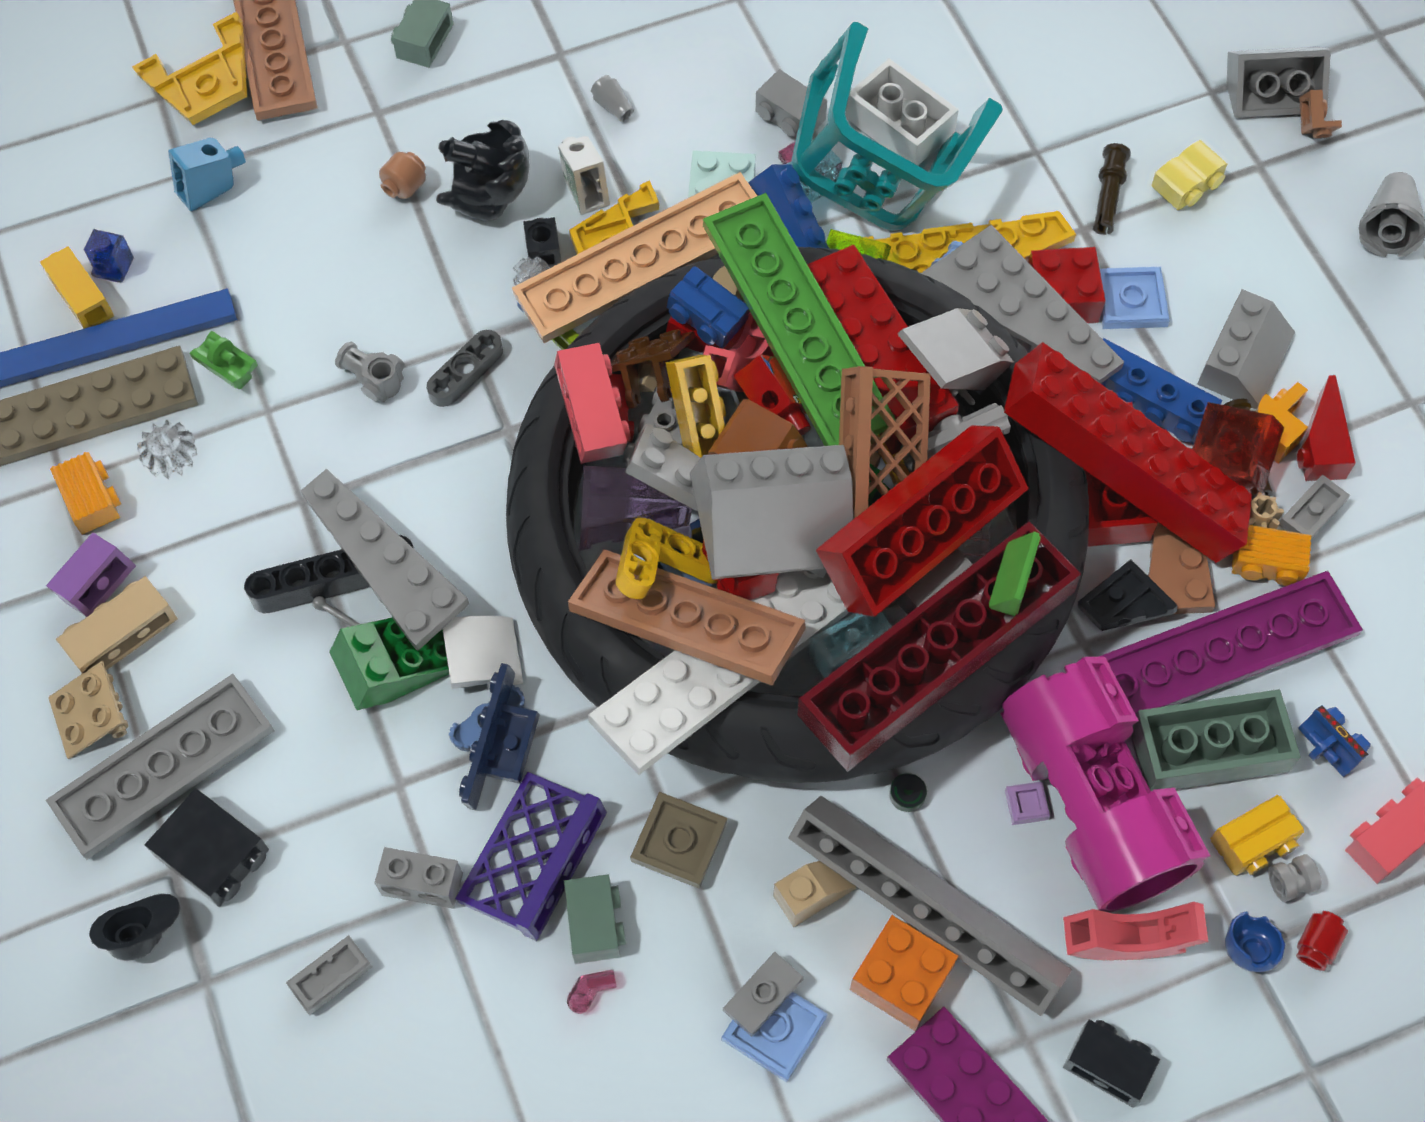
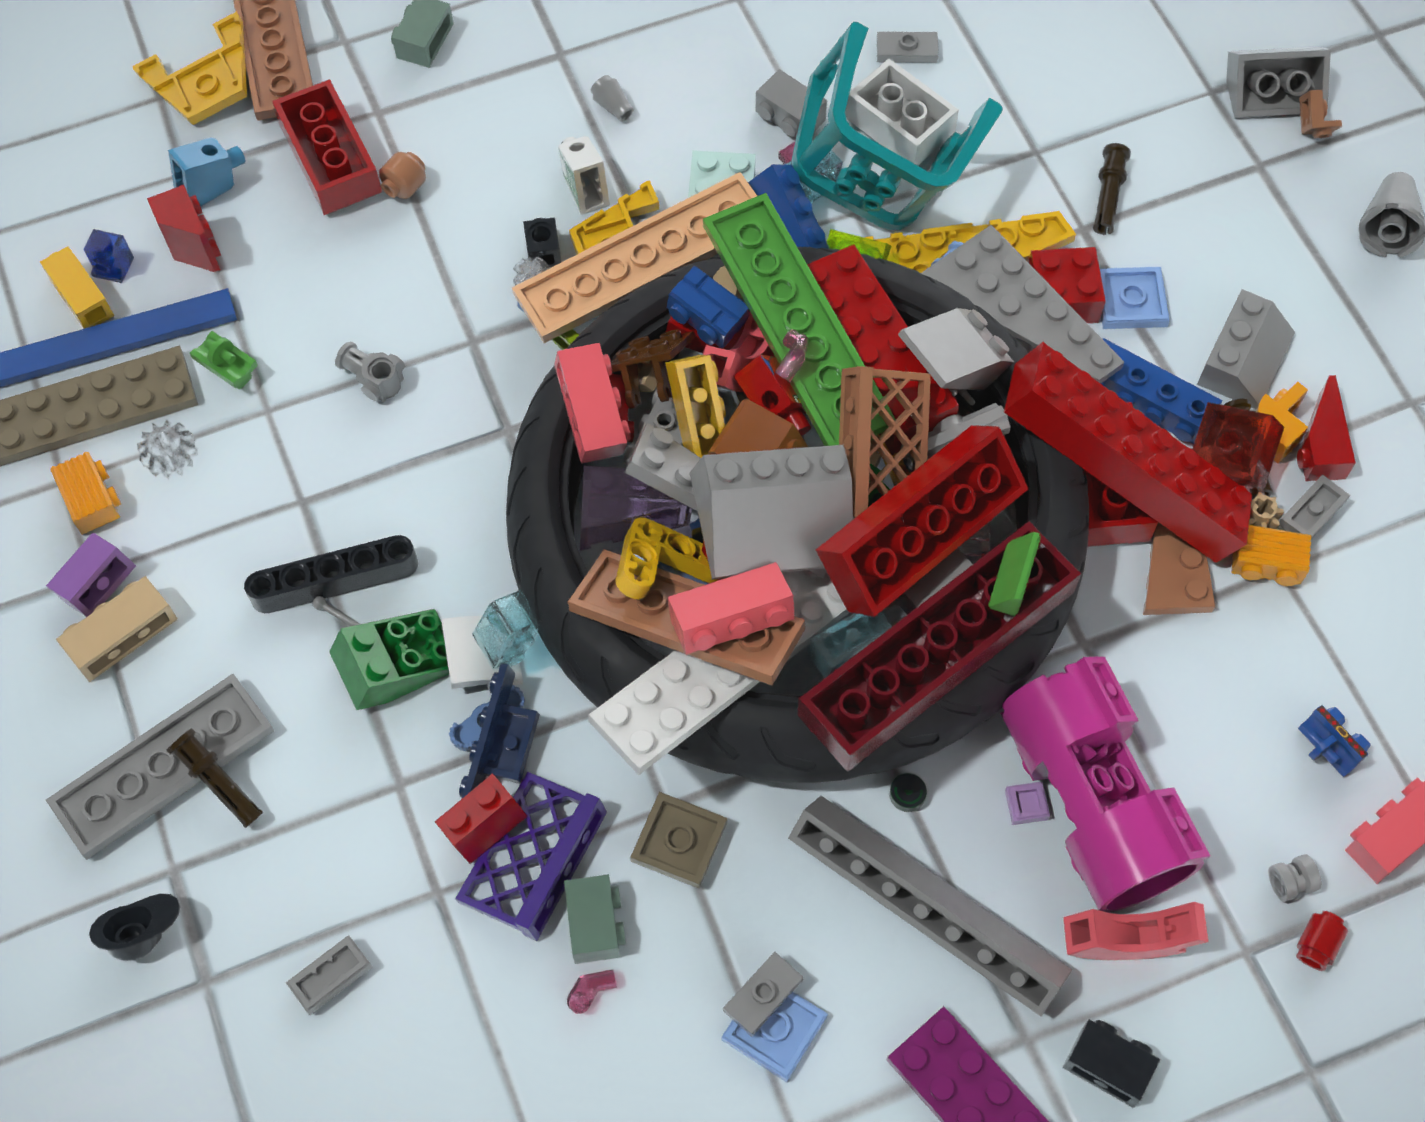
tan hinge [48,661,129,759] -> none
black brick [144,788,269,907] -> none
light grey wing [300,469,469,651] -> none
light grey brick [374,847,463,909] -> none
dark grey beam [426,330,503,407] -> none
black piece [436,120,529,221] -> none
tan slope [773,861,856,927] -> none
orange brick [850,915,958,1031] -> none
black wing [1078,559,1178,631] -> none
magenta plate [1098,571,1363,714] -> none
sand green brick [1132,689,1301,791] -> none
light yellow brick [1151,140,1227,210] -> none
yellow brick [1210,795,1304,876] -> none
blue hair [1225,911,1285,972] -> none
none -> red slope [147,185,221,272]
none -> dark brown pin [166,728,263,828]
none -> red brick [272,79,382,215]
none -> red brick [434,773,527,864]
none -> clear light blue brick [472,590,540,670]
none -> coral brick [668,562,794,655]
none -> arm [775,330,809,382]
none -> light grey plate [877,32,939,63]

